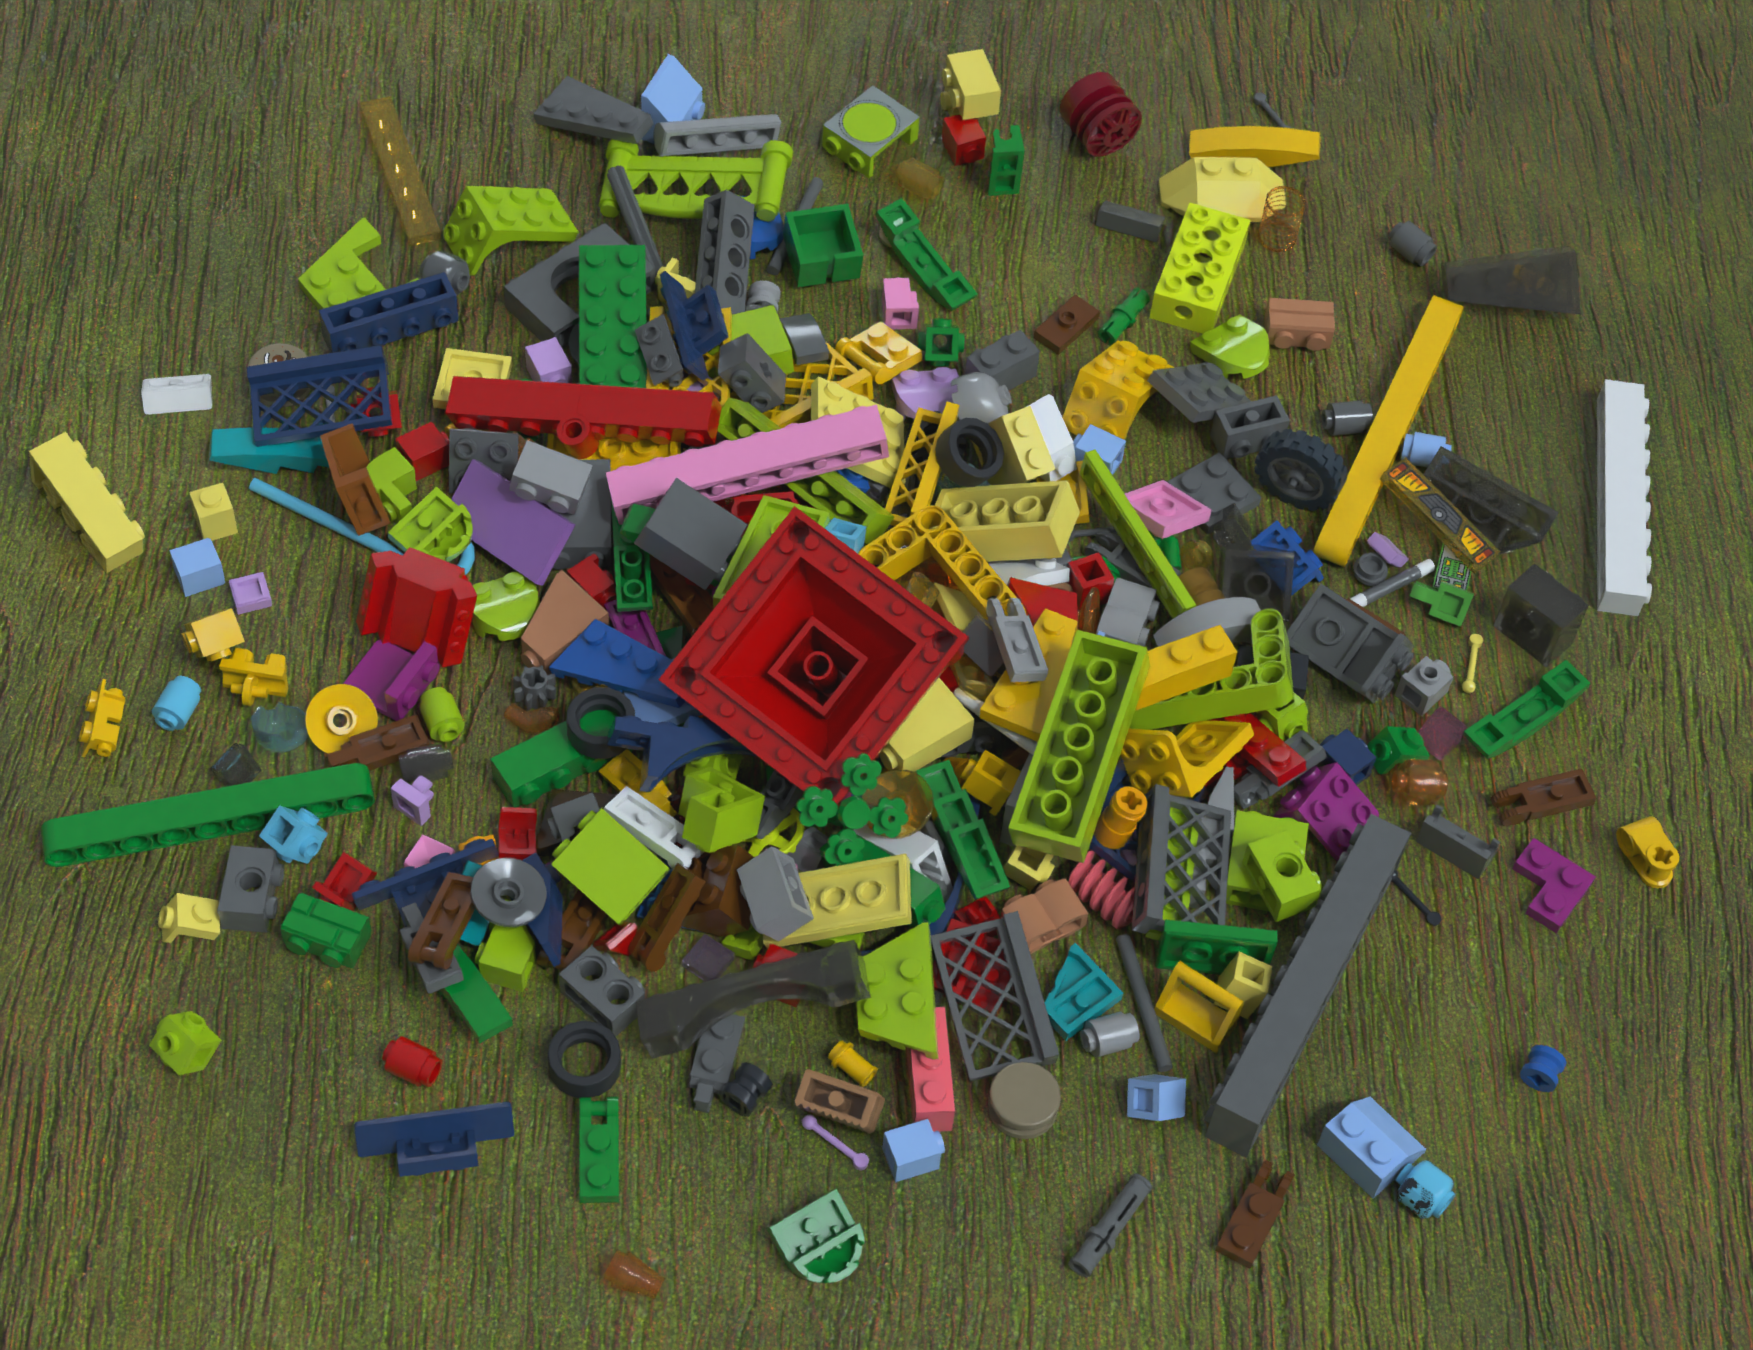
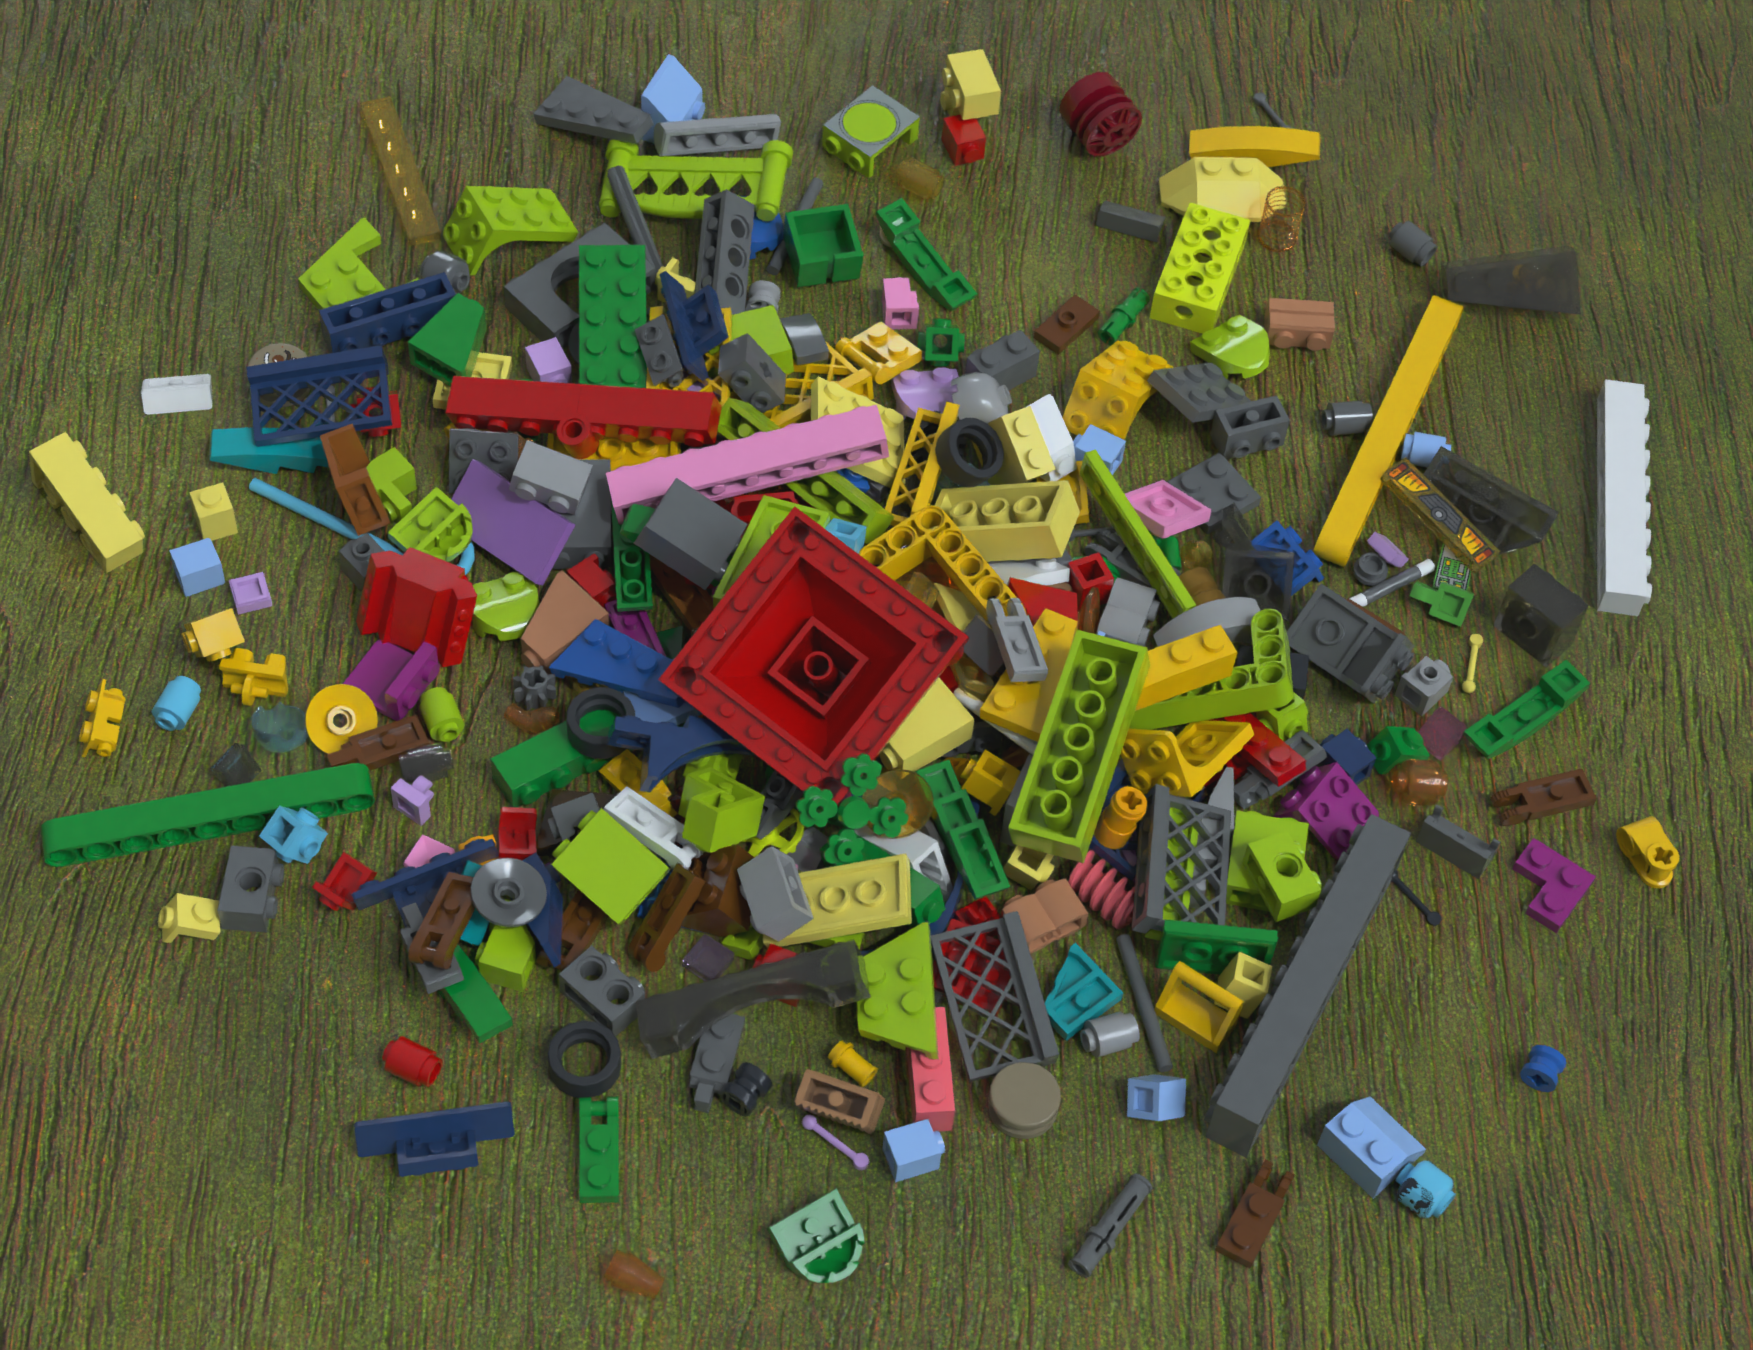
lime brick [149,1011,222,1075] -> none
green brick [281,893,372,968] -> none
red brick [396,421,450,481] -> none
red slope [592,922,637,956] -> none
green hinge [987,125,1025,196] -> none
black wheel [1254,429,1347,511] -> none
none -> dark grey brick [339,533,384,592]
none -> green slope [408,293,486,387]

